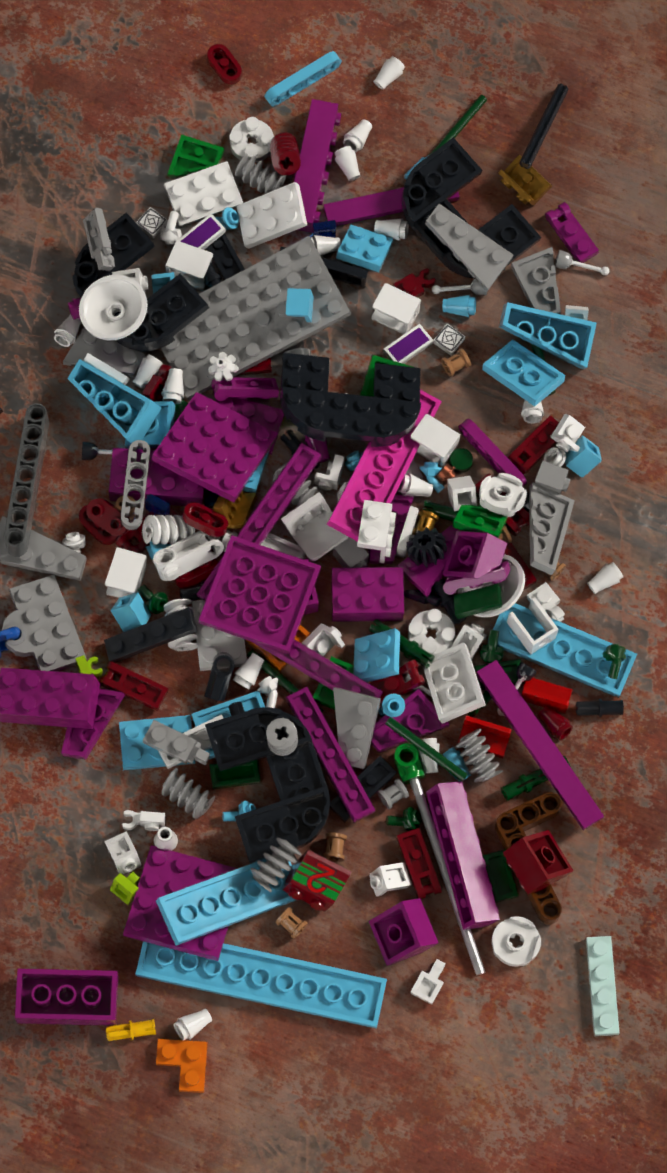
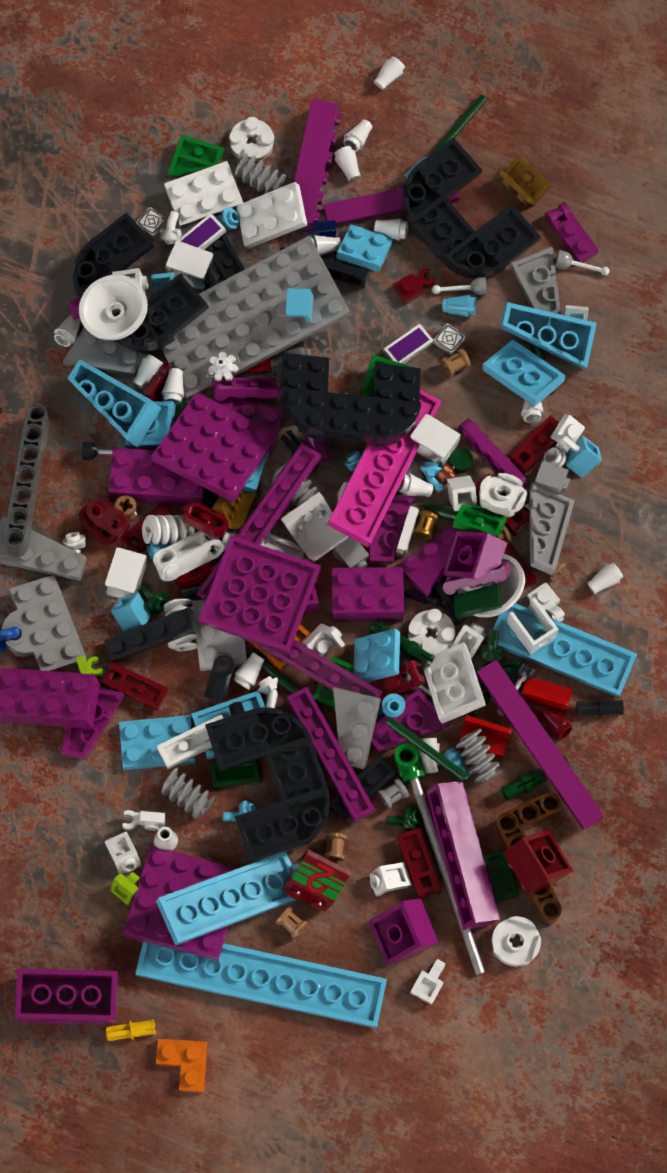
light grey hinge [83,208,115,271] -> none
white tile [84,353,129,385] -> none
light grey beam [121,440,150,530] -> none
light grey hinge [143,720,210,765] -> none
clear blue tile [145,494,170,516] -> none
white cone [174,1009,212,1041] -> none
dark red plate [207,44,242,84] -> none
light grey piece [250,838,303,892] -> none
medium azure beam [264,51,342,106] -> none
light grey piece [266,718,298,756] -> none
dark red piece [270,132,301,175] -> none
white bracket [315,454,344,490] -> none
white bracket [357,500,396,563] -> none
white piece [371,283,421,335] -> none
black gear [406,527,447,568] -> none
light grey wing [425,204,513,292] -> none
black axle [519,83,569,169] -> none
light aqua plate [586,936,620,1036] -> none
dark green plate [602,644,626,679] -> none

